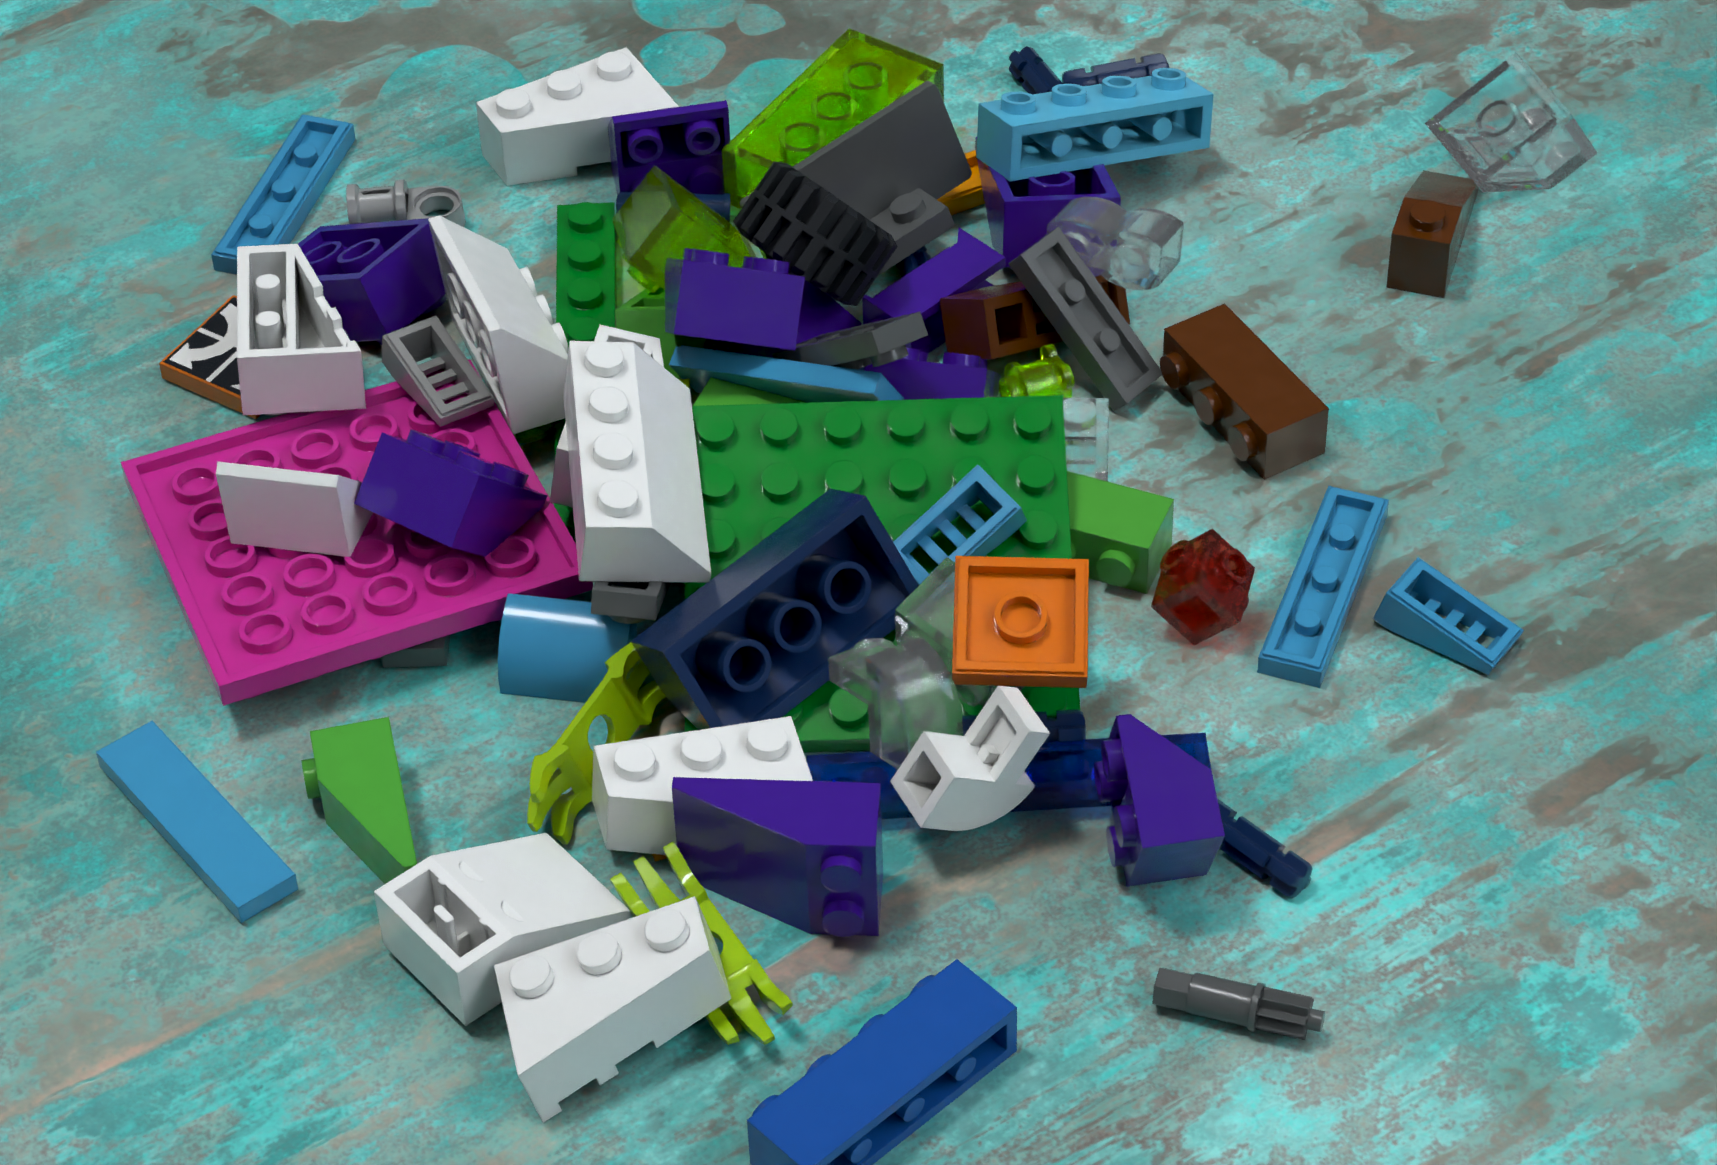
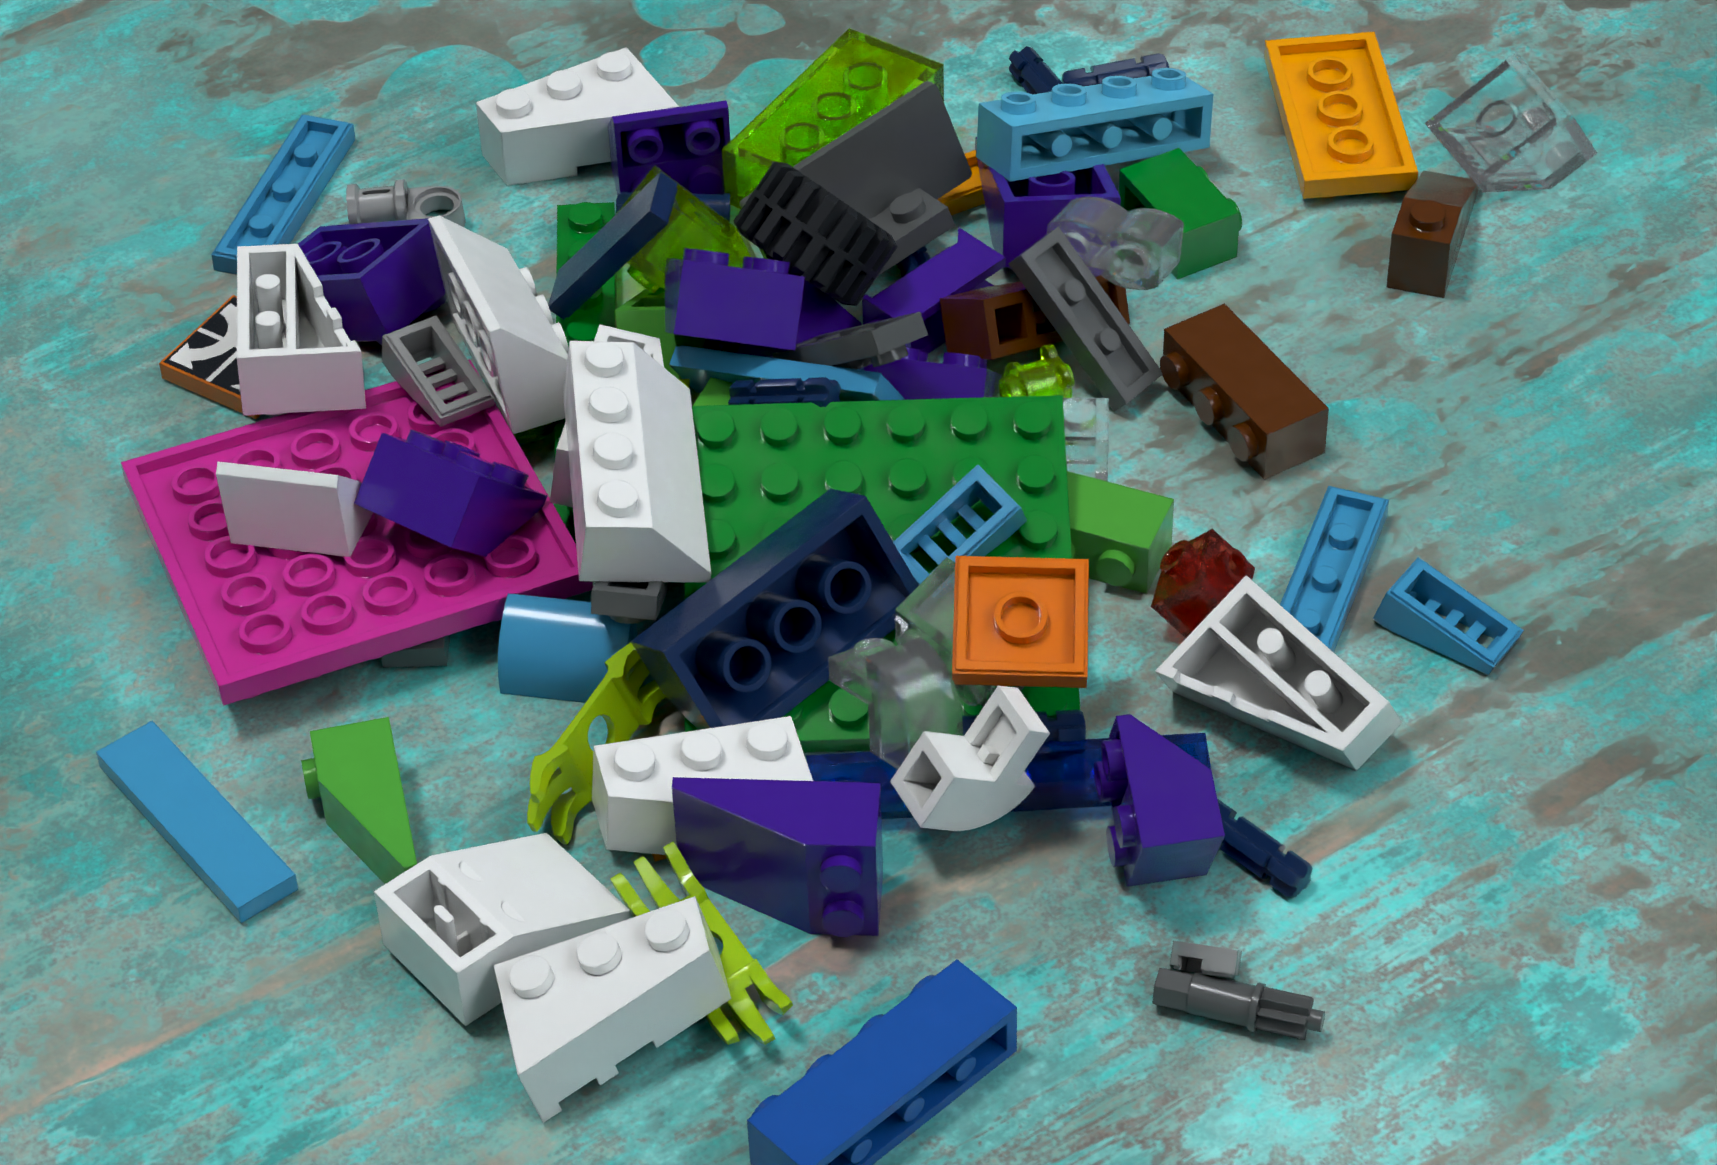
none -> dark blue tile [548,172,678,320]
none -> dark blue axle [728,377,841,407]
none -> green brick [1119,148,1242,280]
none -> white wedge [1155,575,1402,771]
none -> light grey tile [1170,941,1242,979]
none -> light orange plate [1264,32,1418,199]

